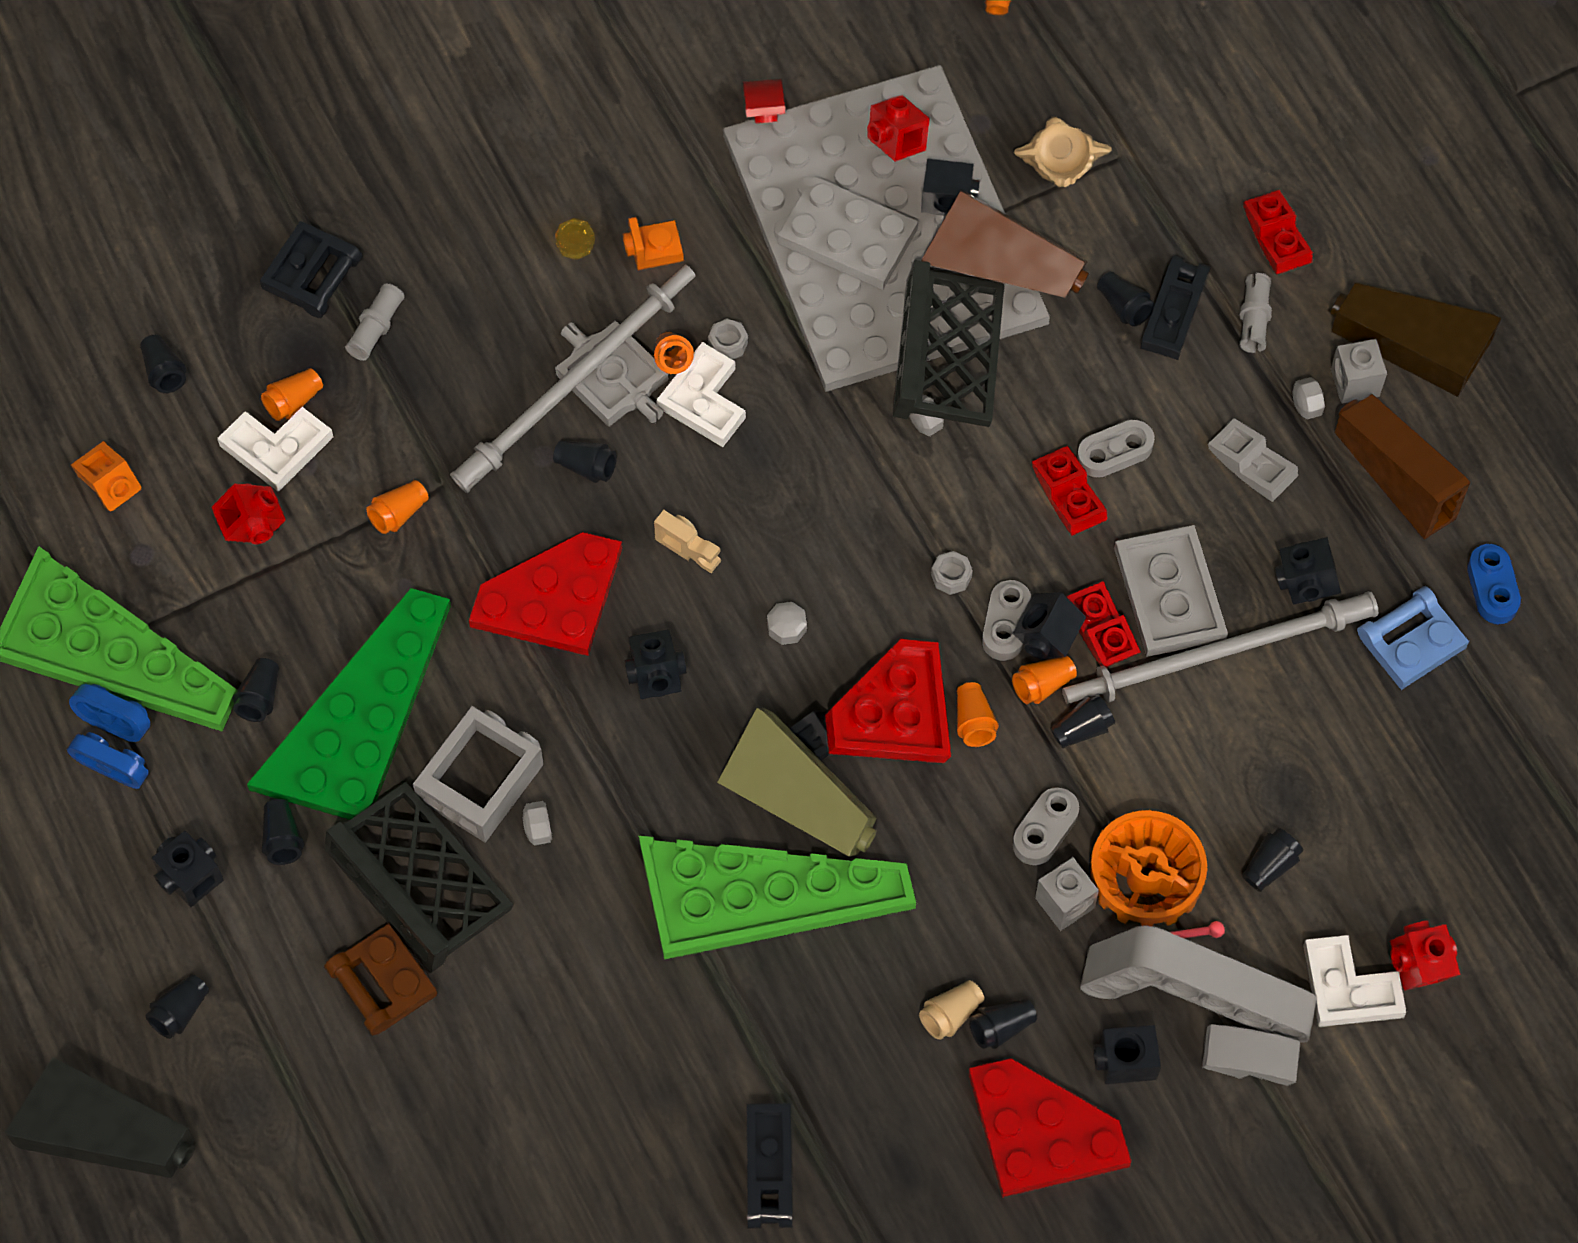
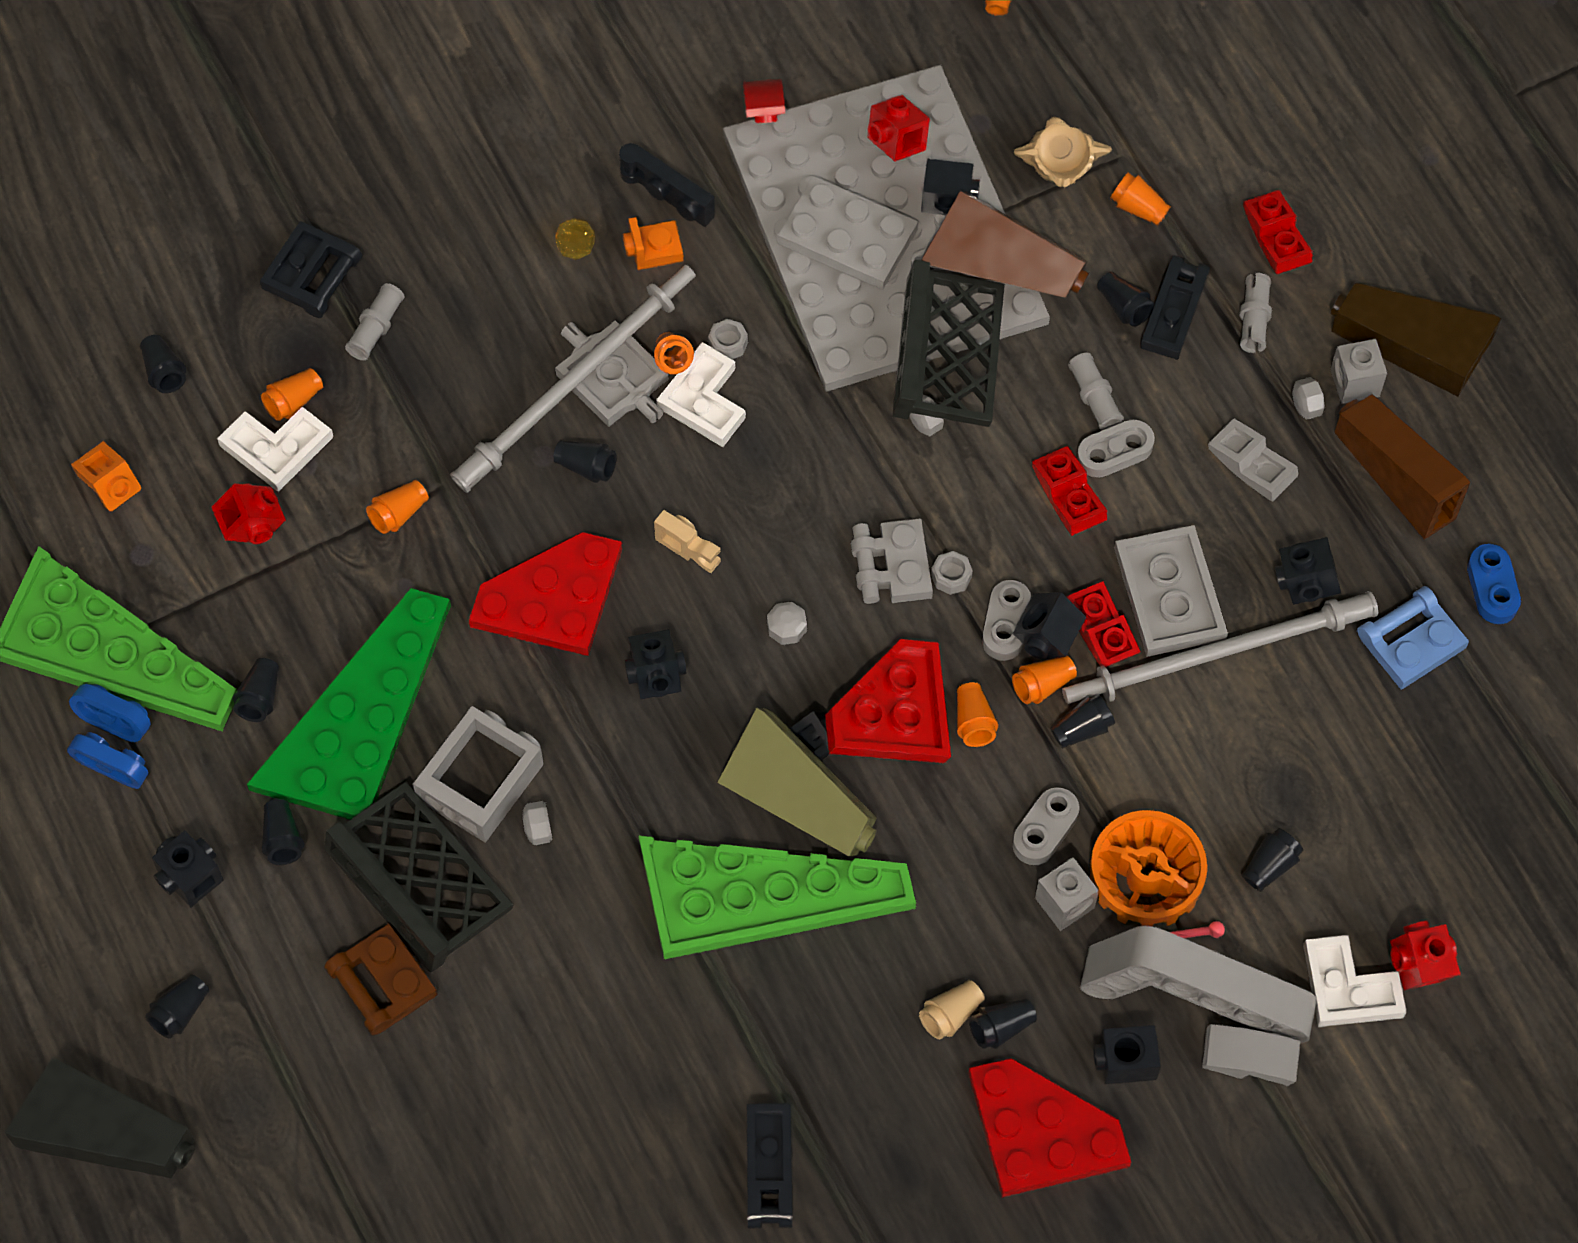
none -> black plate [619,143,715,228]
none -> light grey plate [851,519,933,604]
none -> light grey pin [1068,353,1124,431]
none -> orange cone [1111,173,1171,226]

